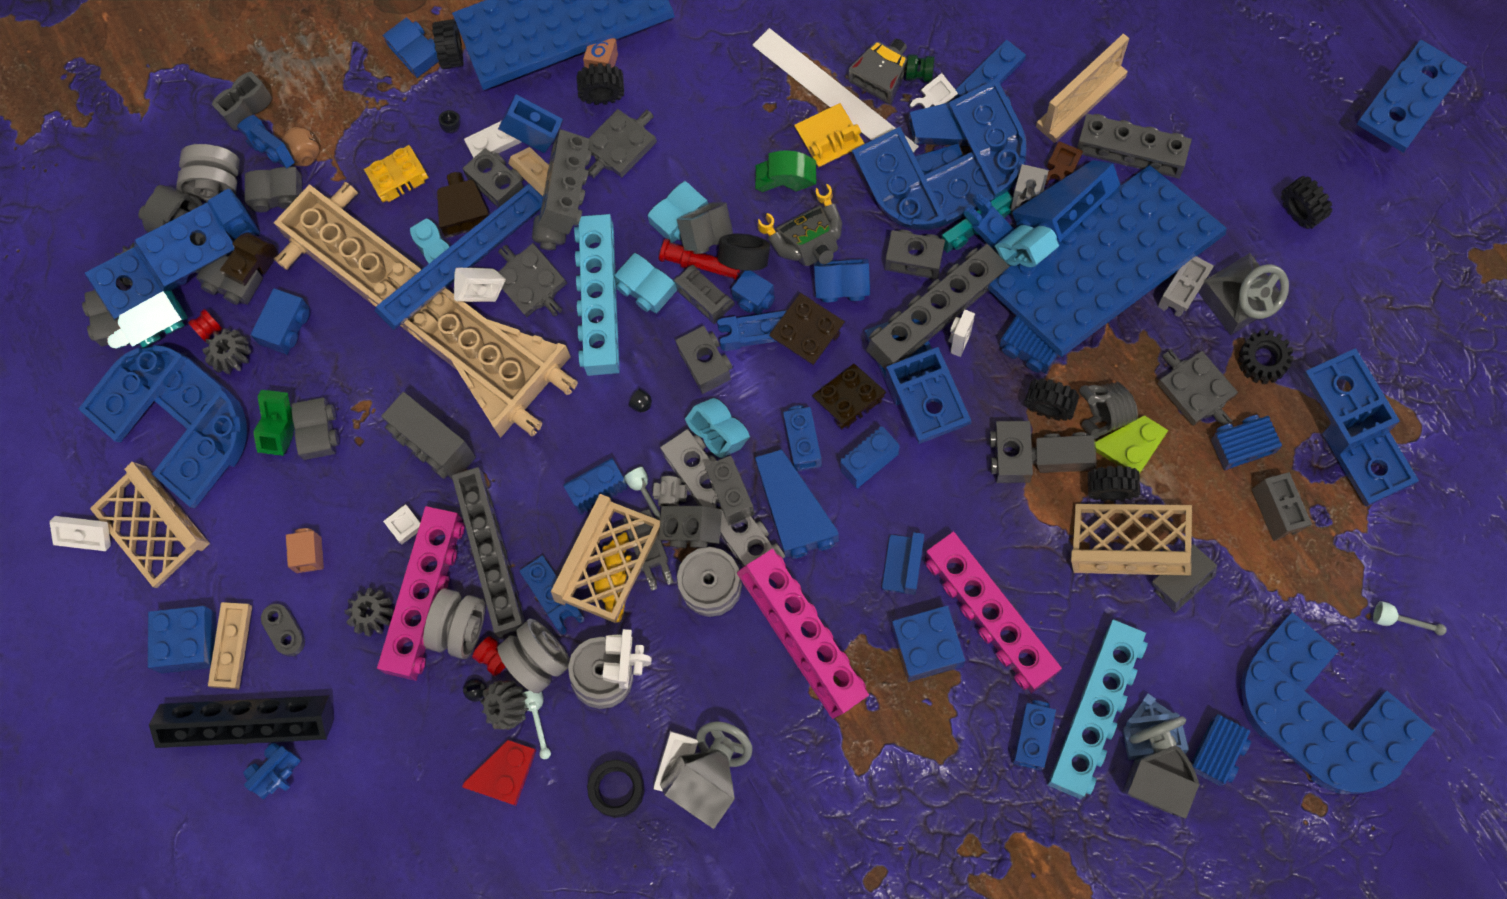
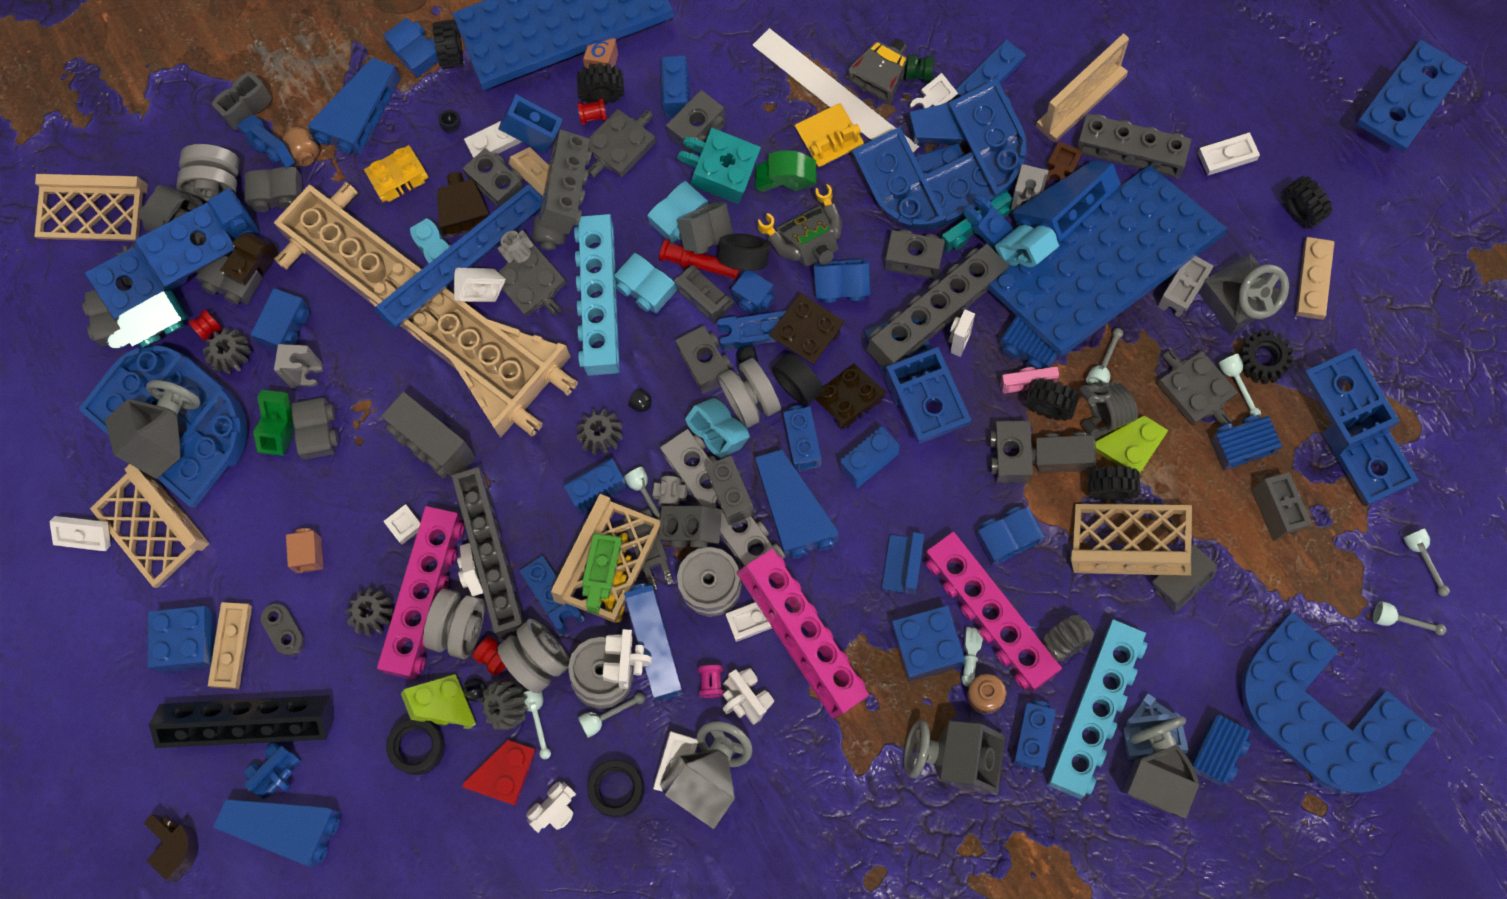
none -> tan fence [34,174,148,242]
none -> dark grey piece [105,380,201,479]
none -> dark brown brick [144,814,199,882]
none -> blue slope [213,800,340,868]
none -> light grey hinge [274,344,324,389]
none -> blue slope [308,58,401,155]
none -> black tyre [386,718,445,775]
none -> lime wing [401,674,476,729]
none -> white plate [457,543,483,597]
none -> light grey gear [498,230,534,263]
none -> white piece [526,782,576,833]
none -> dark grey gear [576,409,623,456]
none -> red bush [577,98,607,125]
none -> hinge [578,693,645,738]
none -> bright green hinge [582,533,623,614]
none -> slope [624,583,684,702]
none -> blue brick [661,56,690,118]
none -> dark grey brick [666,90,726,154]
none -> teal hinge [677,128,761,204]
none -> dark pink bush [697,665,724,698]
none -> light grey wheel [717,357,781,429]
none -> white hips [723,668,774,725]
none -> white plate [726,602,772,642]
none -> black hinge [737,344,758,363]
none -> black tyre [772,353,823,406]
none -> dark grey piece [904,720,1006,795]
none -> light aqua piece [962,626,983,687]
none -> medium nougat head [967,674,1007,715]
none -> blue brick [977,507,1045,566]
none -> bright pink plate [1000,367,1059,394]
none -> dark grey gear [1043,615,1094,661]
none -> hinge [1086,328,1123,386]
none -> white plate [1198,133,1260,176]
none -> light aqua hinge [1218,354,1261,417]
none -> tan plate [1295,237,1334,320]
none -> hinge [1403,528,1450,597]

